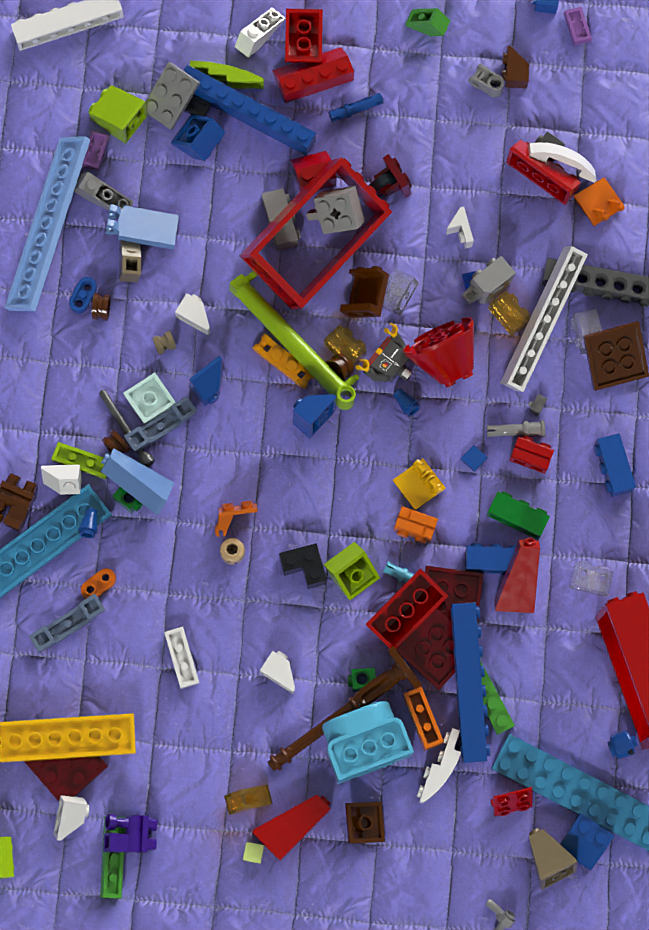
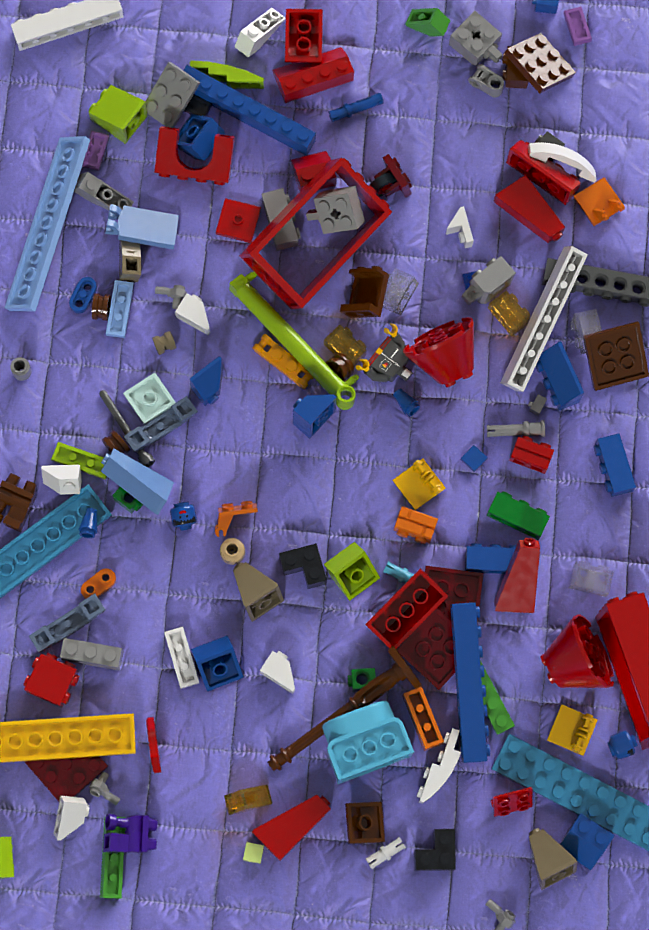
none -> light grey brick [10,357,32,381]
none -> red brick [23,653,80,708]
none -> light grey brick [60,638,124,671]
none -> light grey piece [89,772,120,805]
none -> light blue plate [106,280,134,338]
none -> red tile [146,717,161,773]
none -> red arch [154,126,235,185]
none -> light grey piece [155,285,187,309]
none -> blue head [170,502,197,531]
none -> blue slope [191,635,244,692]
none -> red plate [215,198,261,243]
none -> dark tan slope [233,562,284,622]
none -> white pin [365,837,406,869]
none -> black brick [414,829,456,871]
none -> light grey hinge [449,11,502,66]
none -> red slope [494,175,565,243]
none -> plate [504,33,576,94]
none -> blue slope [536,342,584,411]
none -> red cone [540,614,614,688]
none -> yellow hinge [547,704,598,756]

